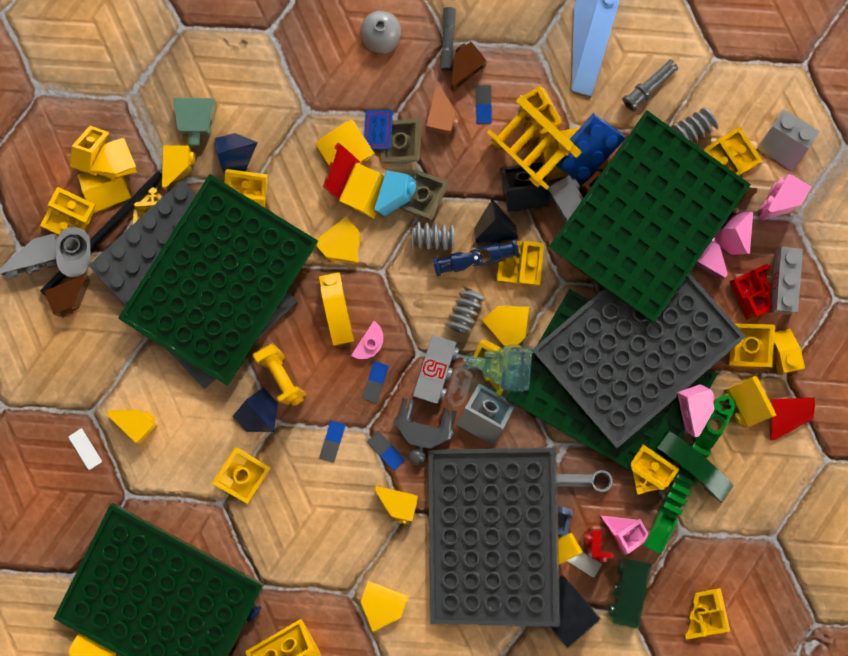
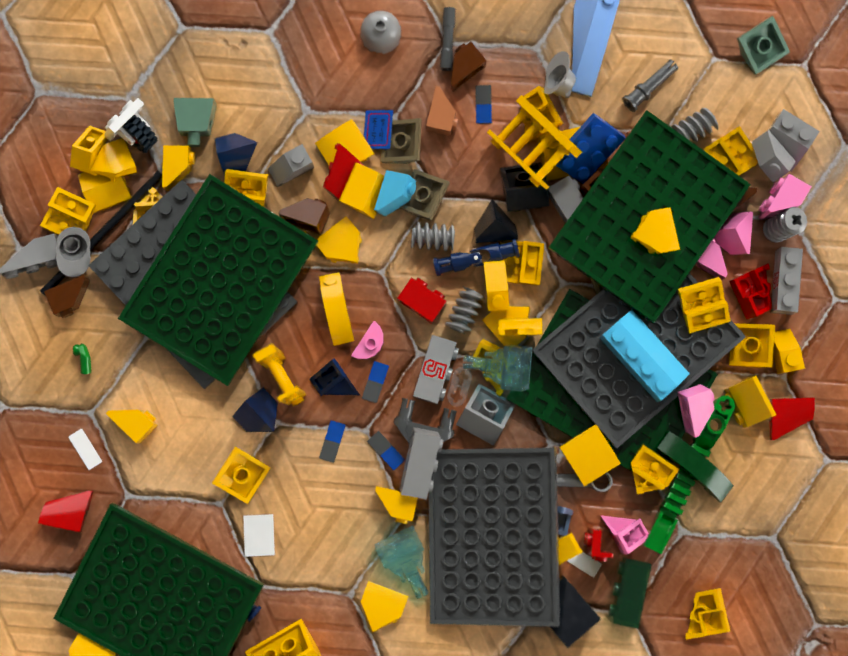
none -> red slope [38,491,93,532]
none -> green arm [73,343,92,374]
none -> plate [104,98,158,153]
none -> white sticker [243,514,275,557]
none -> light grey slope [268,144,314,187]
none -> reddish brown slope [278,198,330,235]
none -> dark blue slope [310,358,360,396]
none -> clear light blue brick [375,526,429,599]
none -> red brick [397,277,447,324]
none -> light grey brick [399,427,443,499]
none -> yellow slope [483,260,509,311]
none -> yellow slope [498,318,543,336]
none -> light grey piece [544,51,576,98]
none -> yellow slope [559,424,621,486]
none -> medium azure slope [600,310,690,402]
none -> yellow slope [630,208,680,254]
none -> yellow slope [678,277,730,333]
none -> sand green slope [737,16,790,74]
none -> light grey slope [752,130,796,183]
none -> light grey piece [763,207,807,243]

